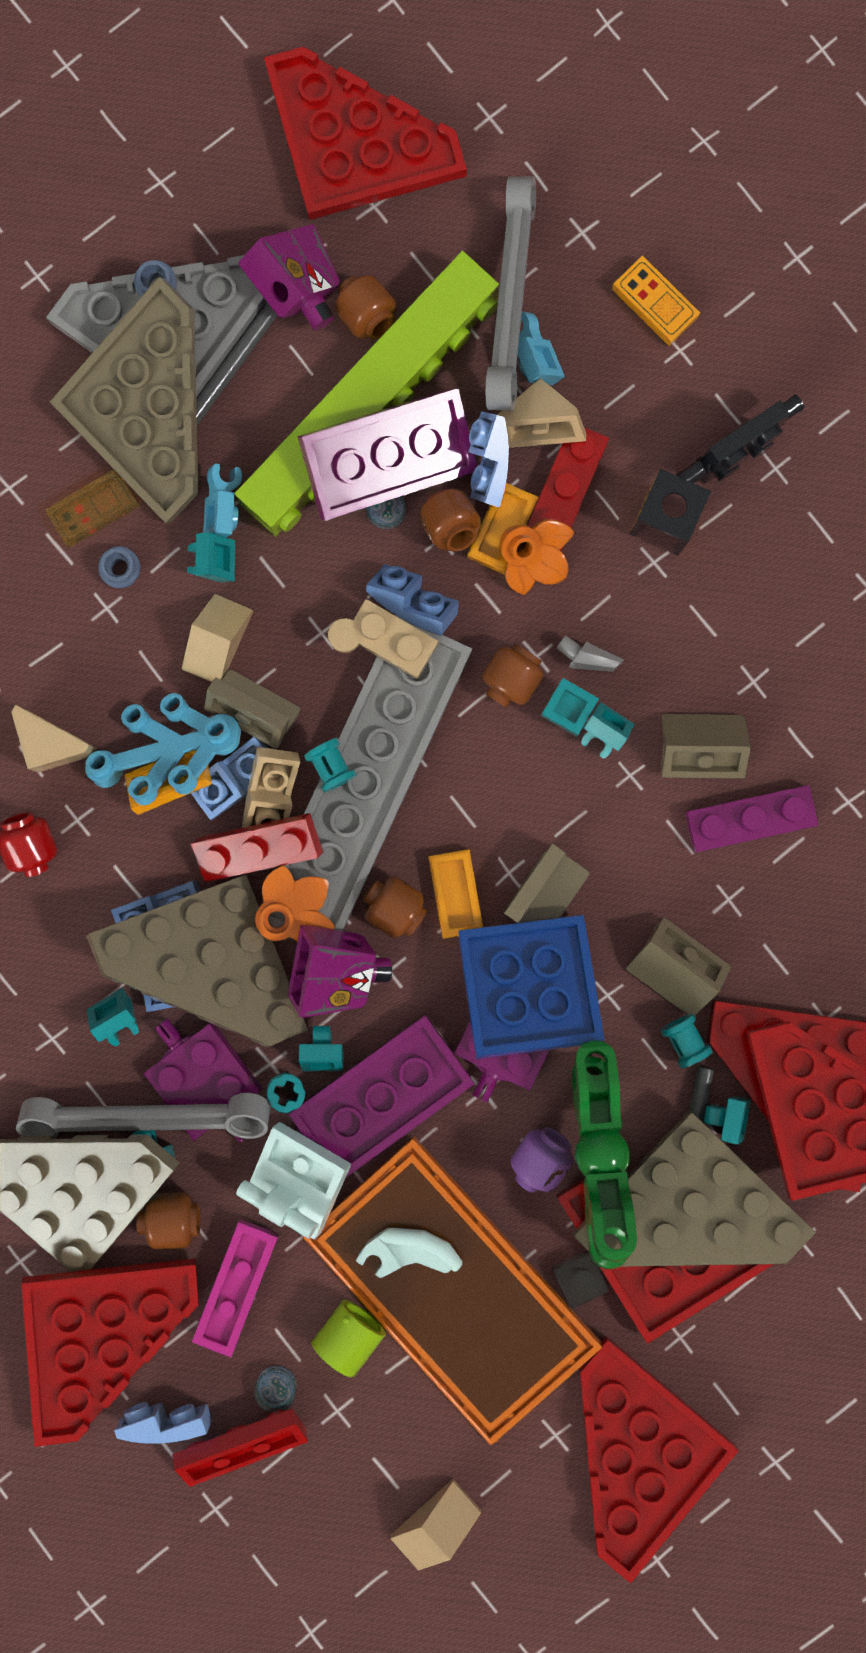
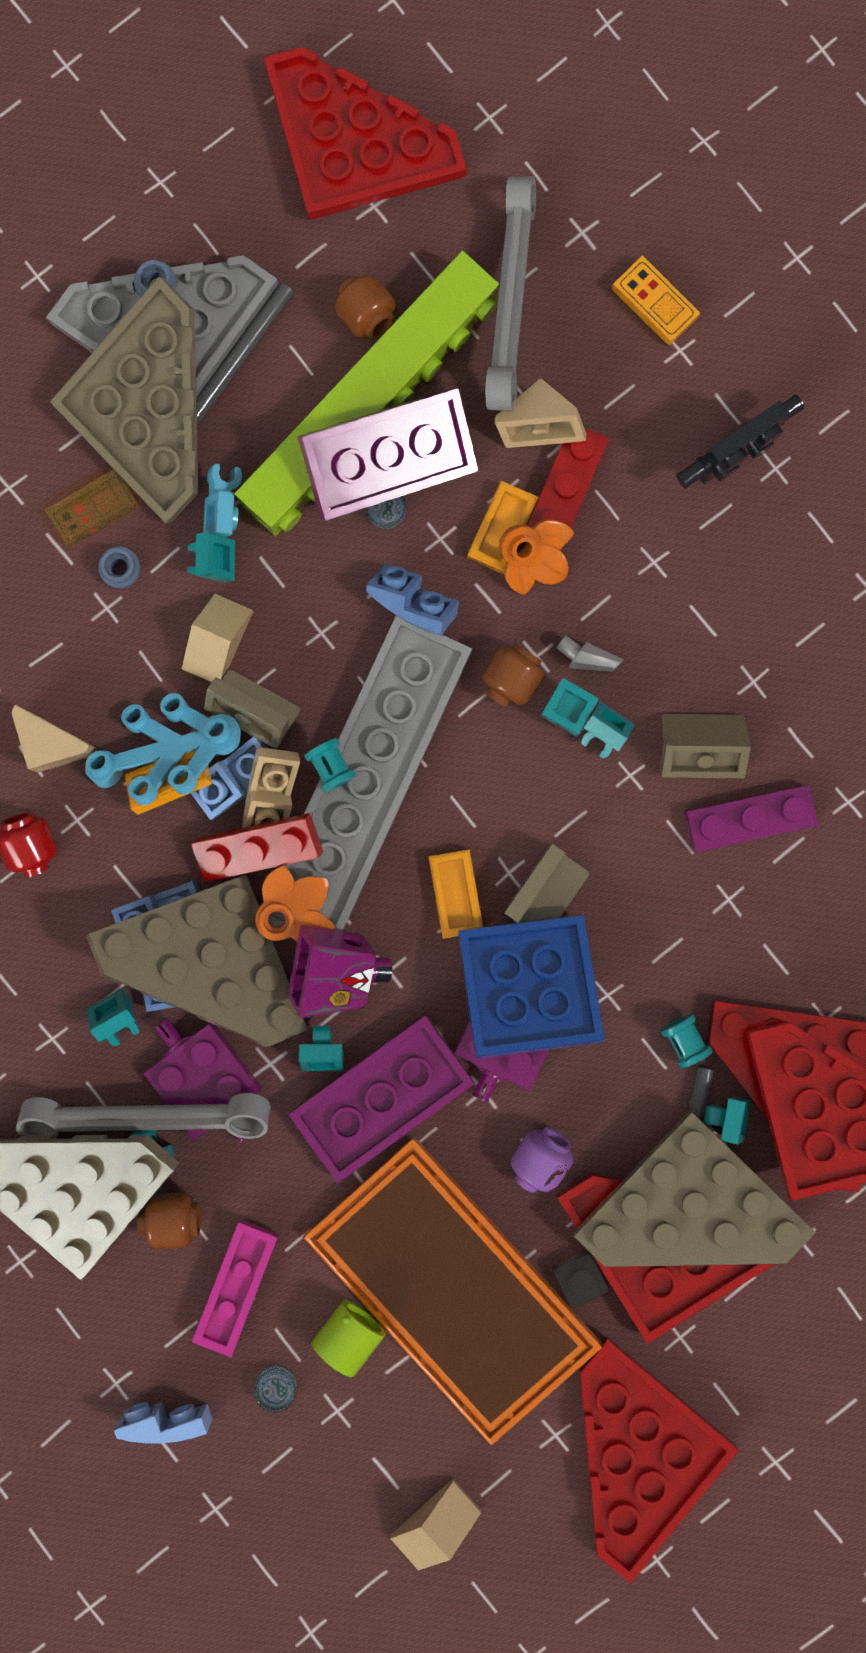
red plate [21,1258,198,1447] -> none
red plate [172,1408,308,1487] -> none
light aqua plate [236,1122,351,1240] -> none
magenta torso [238,224,340,331] -> none
teal bush [266,1073,305,1113] -> none
tan hinge [328,599,439,680] -> none
light aqua piece [356,1227,463,1278] -> none
dark orange head [362,876,427,939] -> none
dark orange head [420,488,481,552] -> none
light blue slope [468,411,509,508] -> none
medium azure plate [518,312,565,385] -> none
green piece [571,1041,637,1270] -> none
dark tan panel [626,917,731,1016] -> none
black piece [629,469,711,556] -> none

